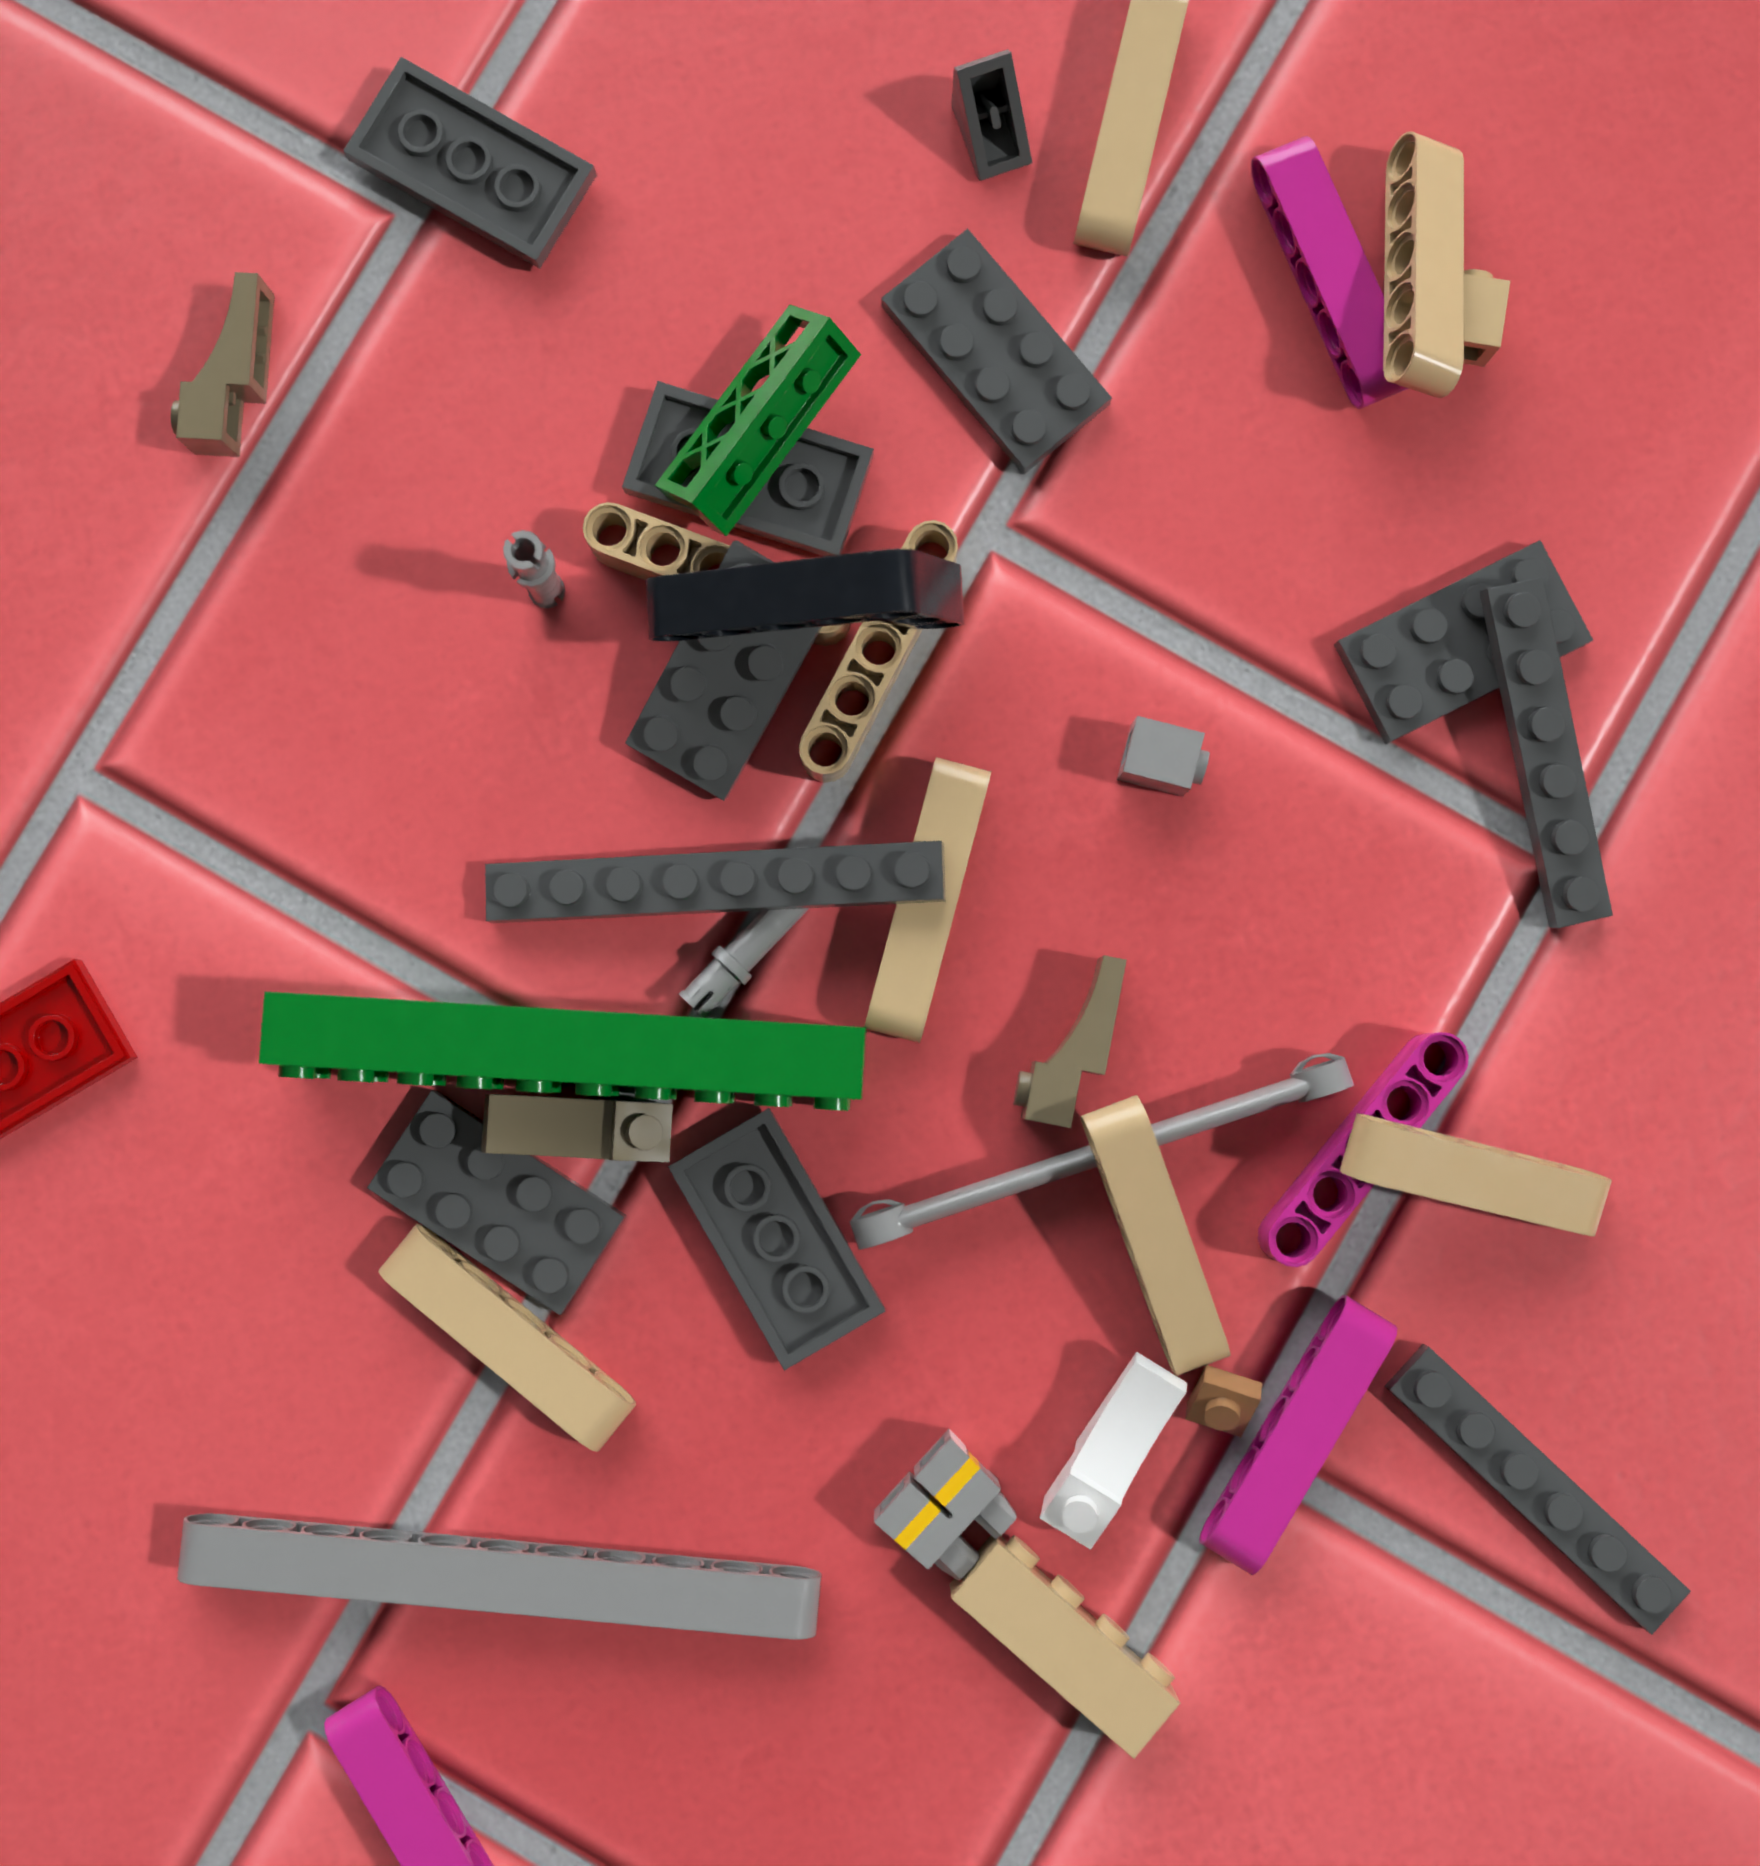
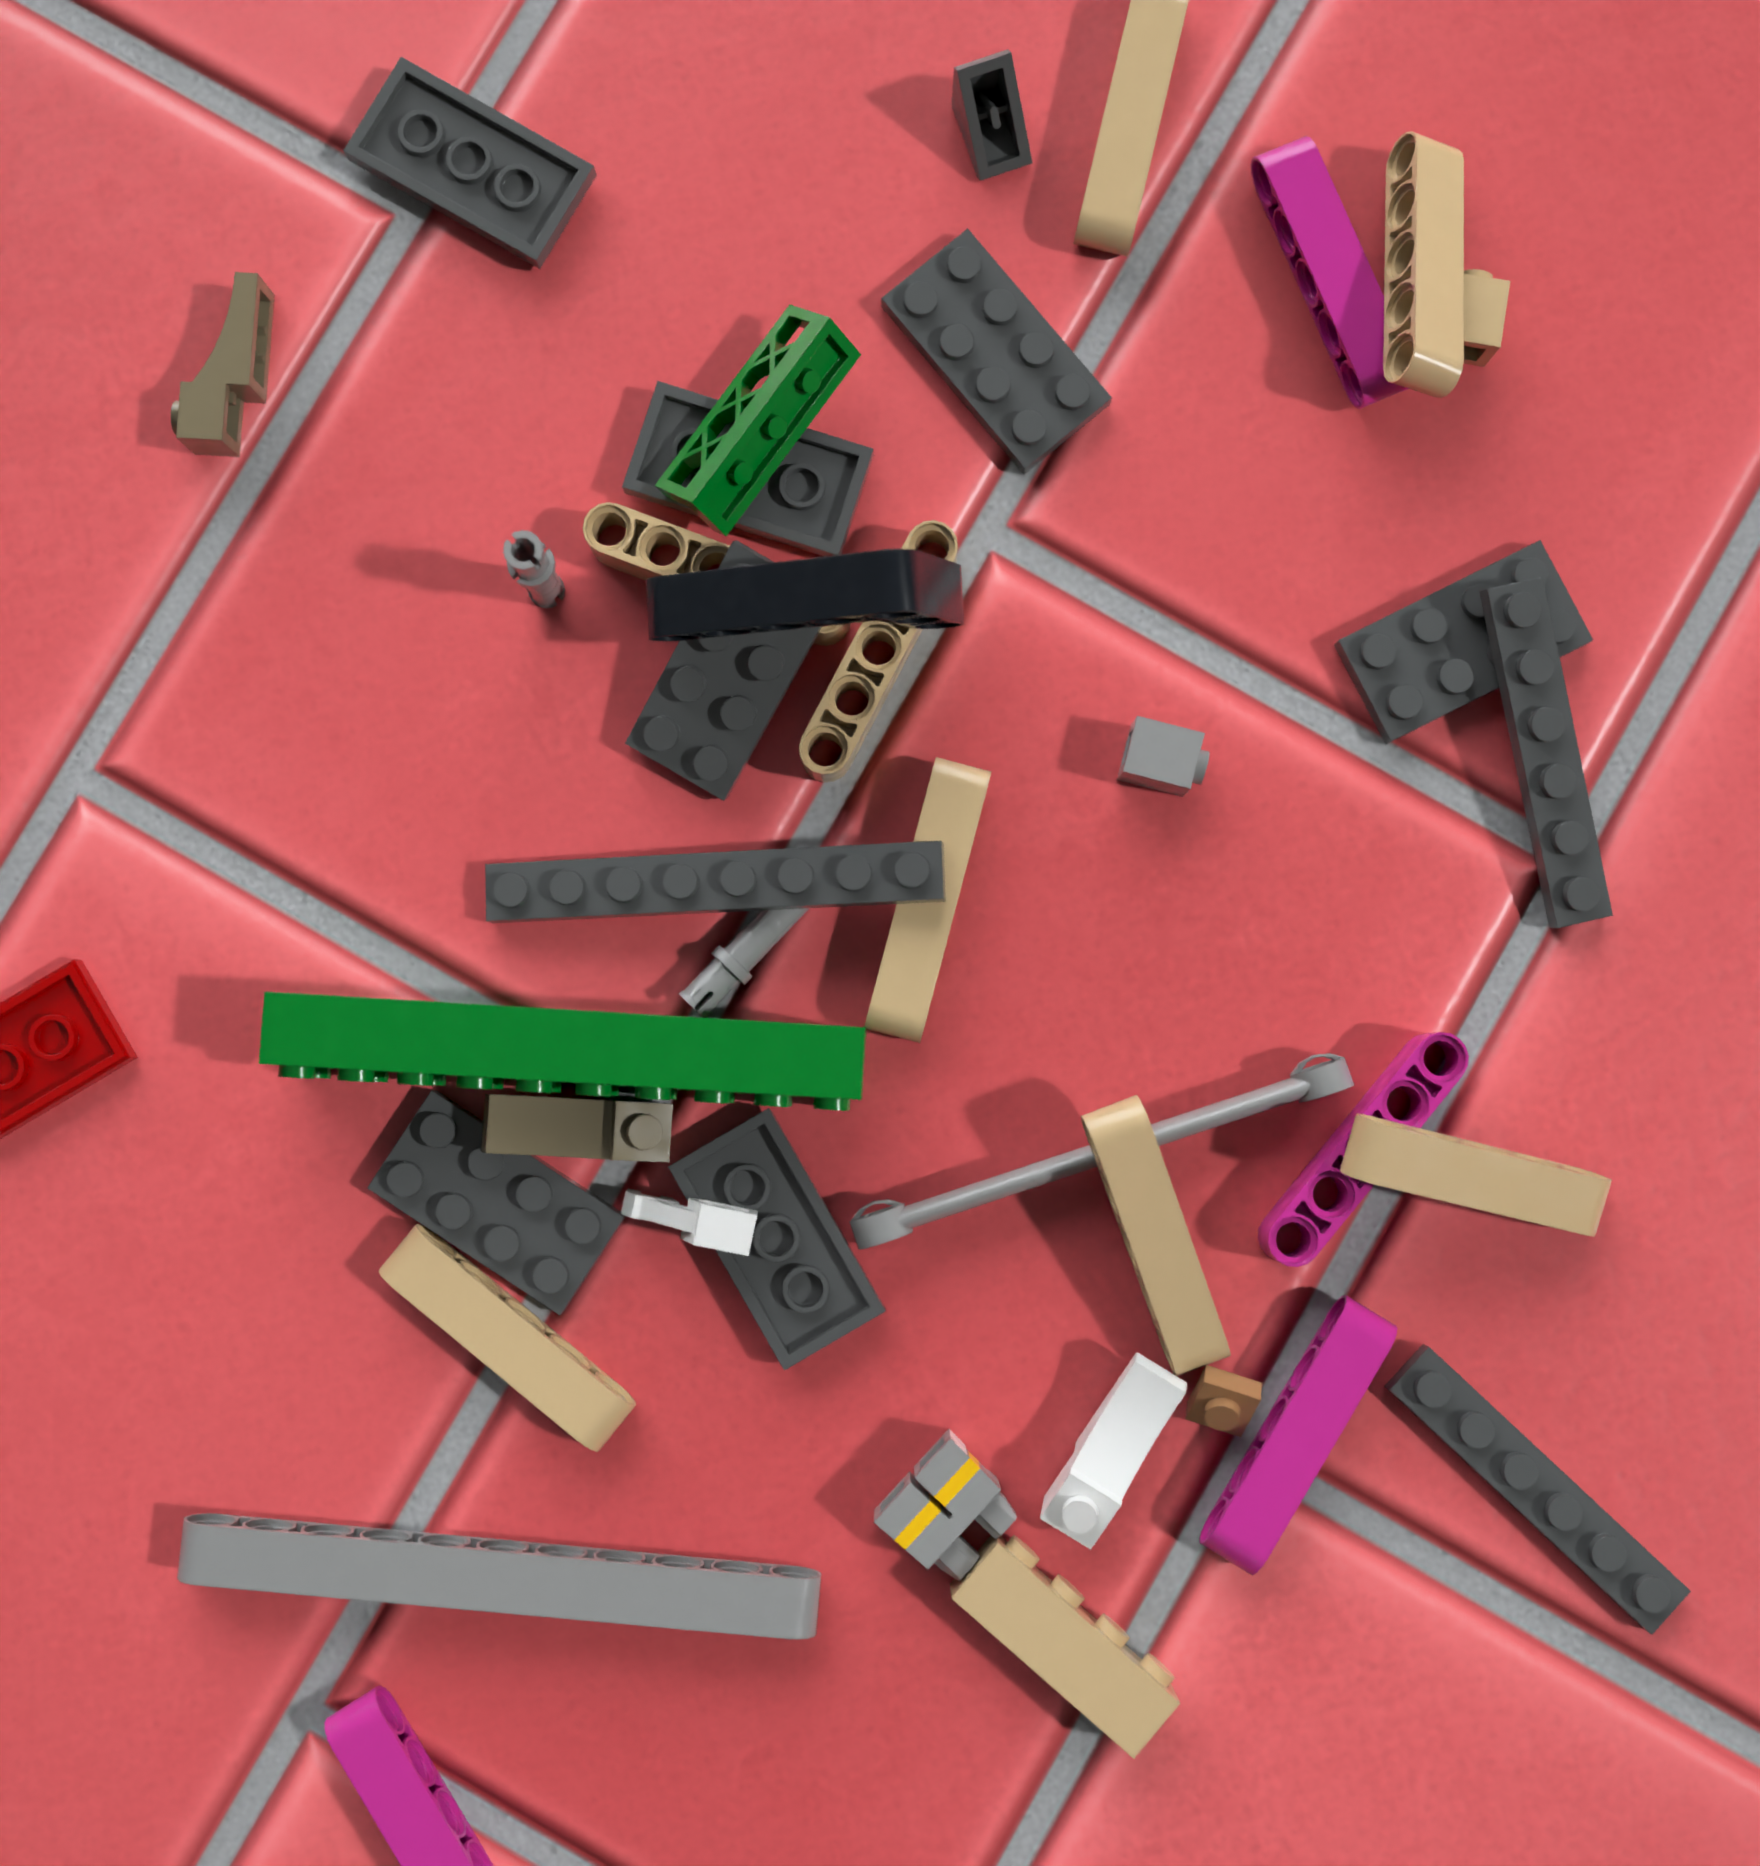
dark tan slope [1013,955,1127,1128] -> none
none -> white piece [621,1189,758,1256]

